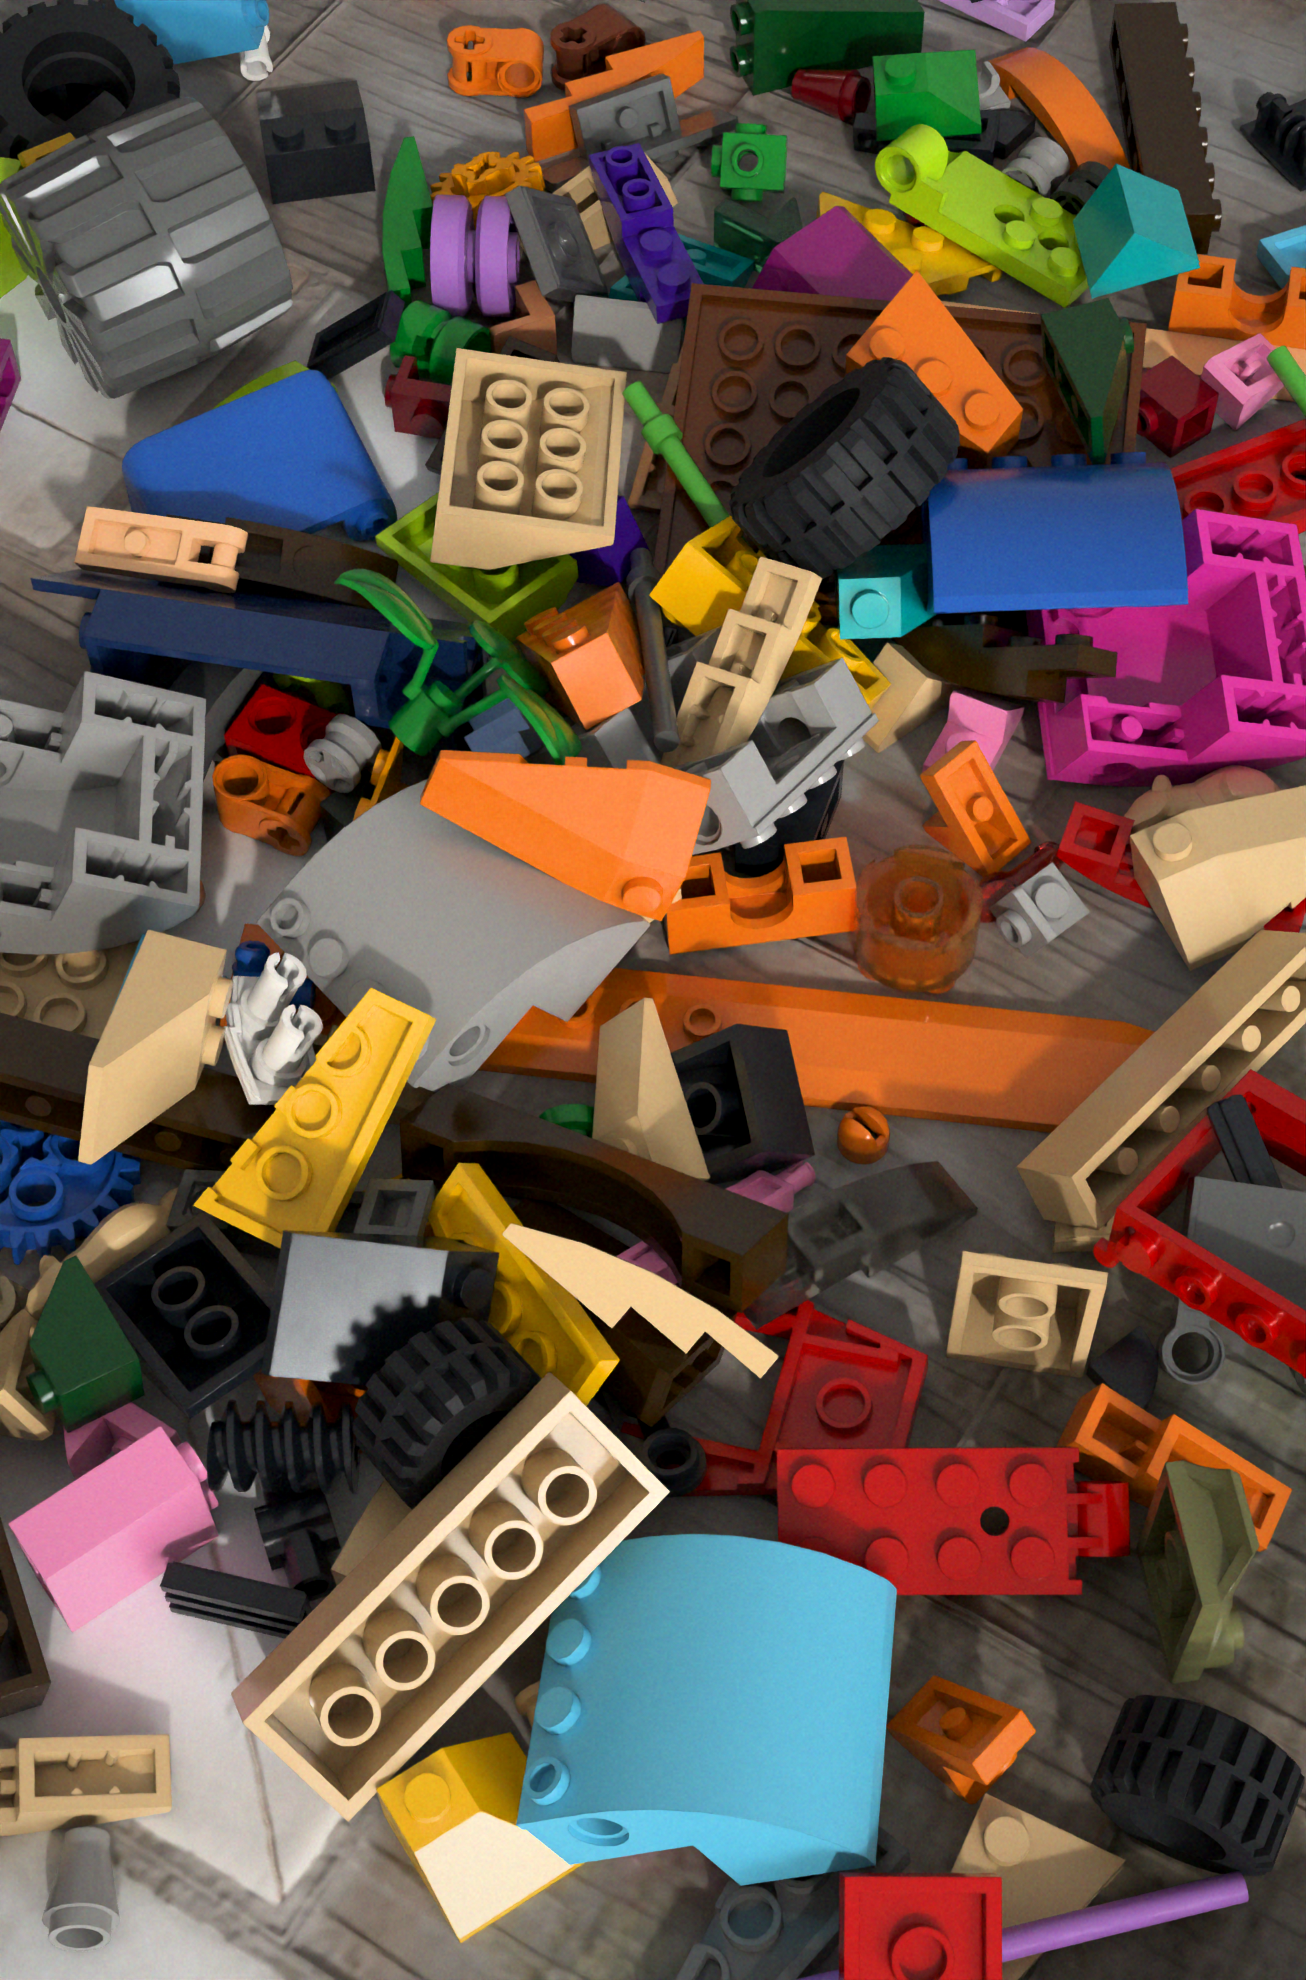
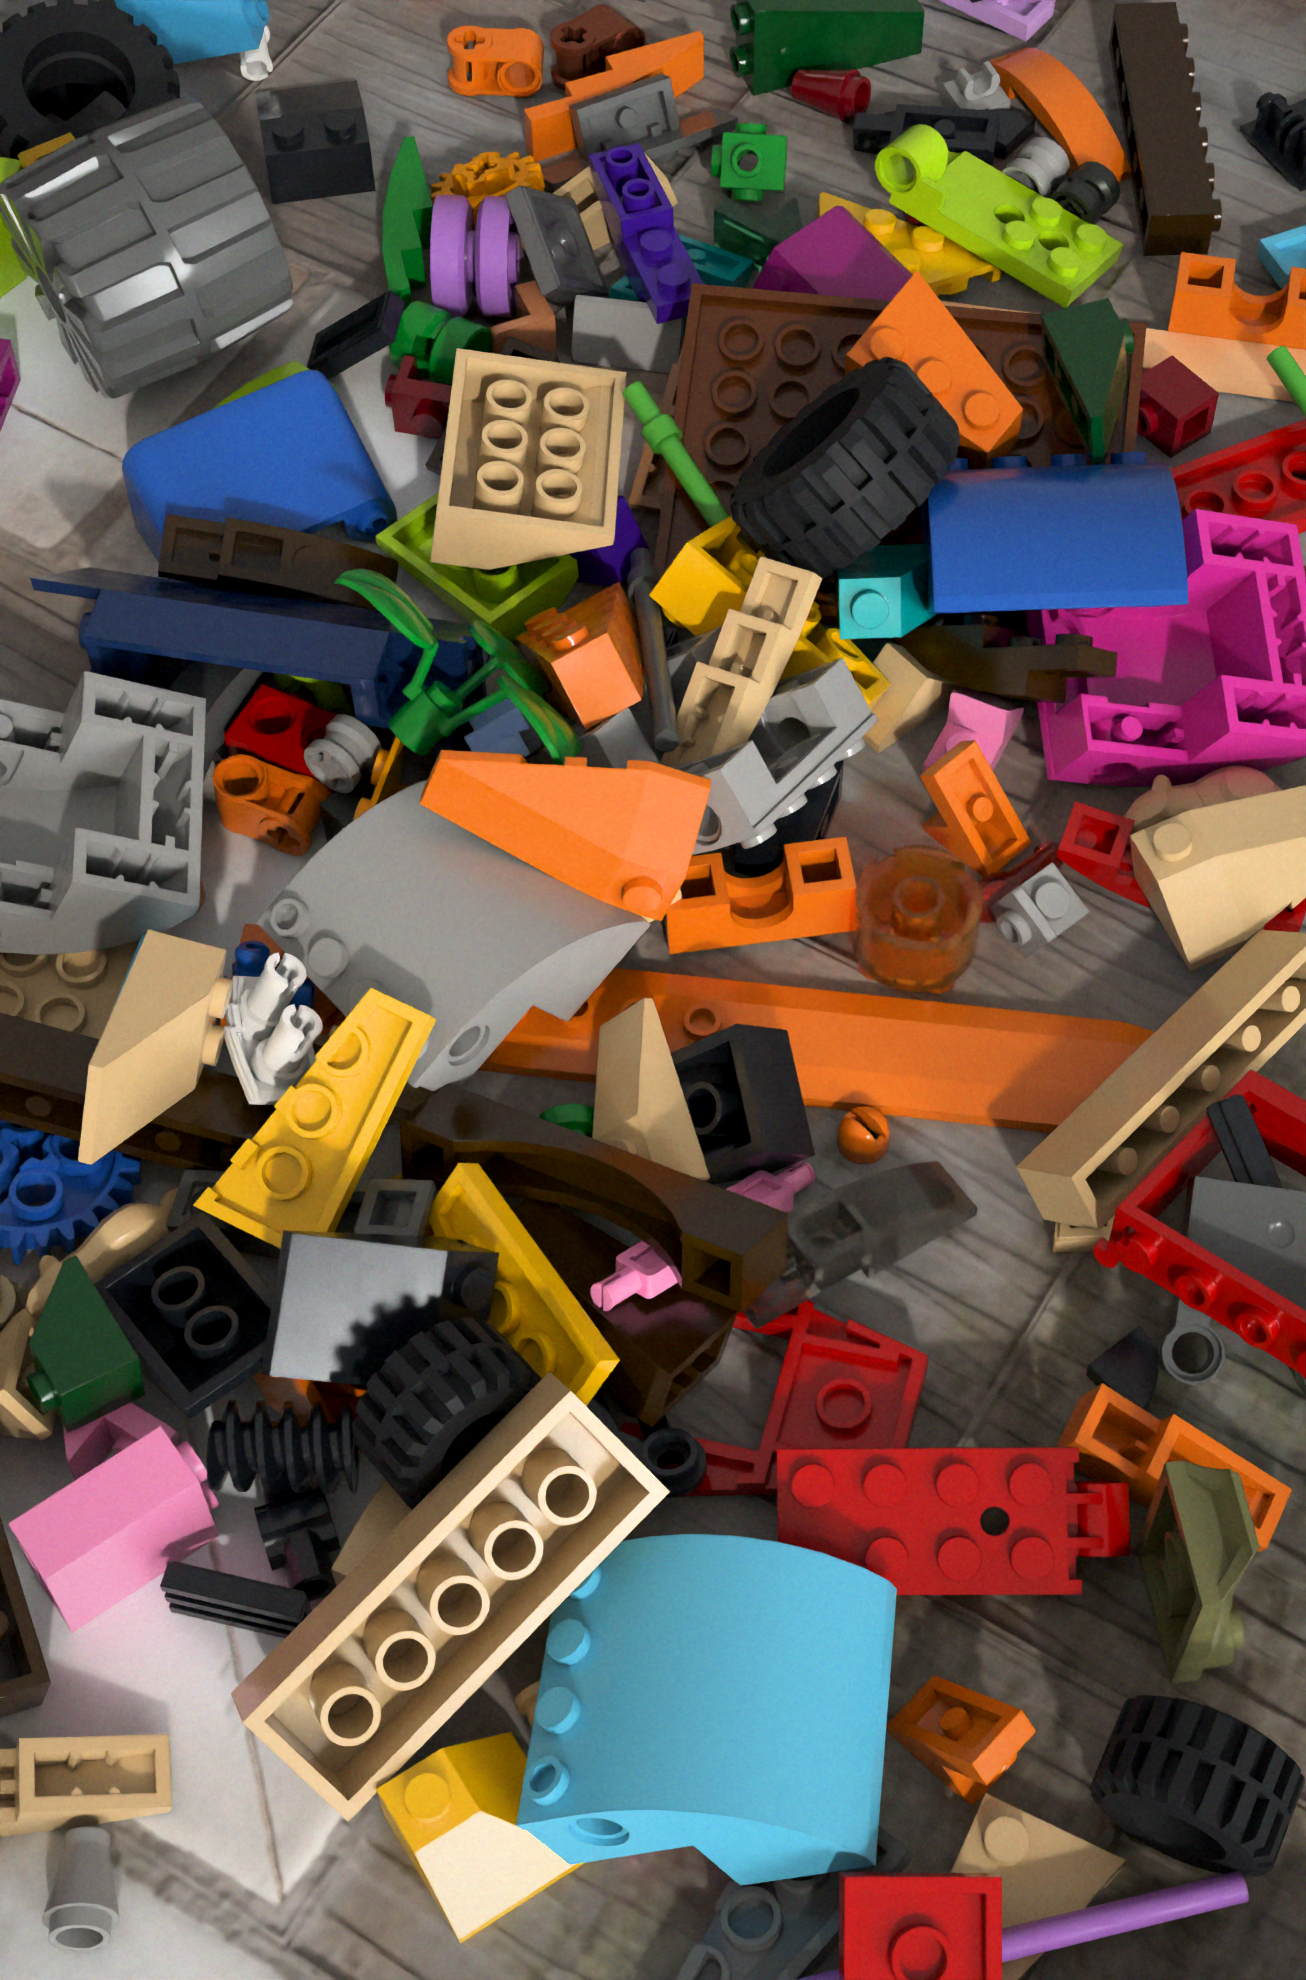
light nougat plate [74,506,248,593] -> none
tan slope [502,1223,779,1379] -> none
green slope [872,49,981,141] -> none
tan slope [946,1251,1108,1378] -> none
teal slope [1073,164,1200,299] -> none
bright pink slope [1201,333,1284,432] -> none

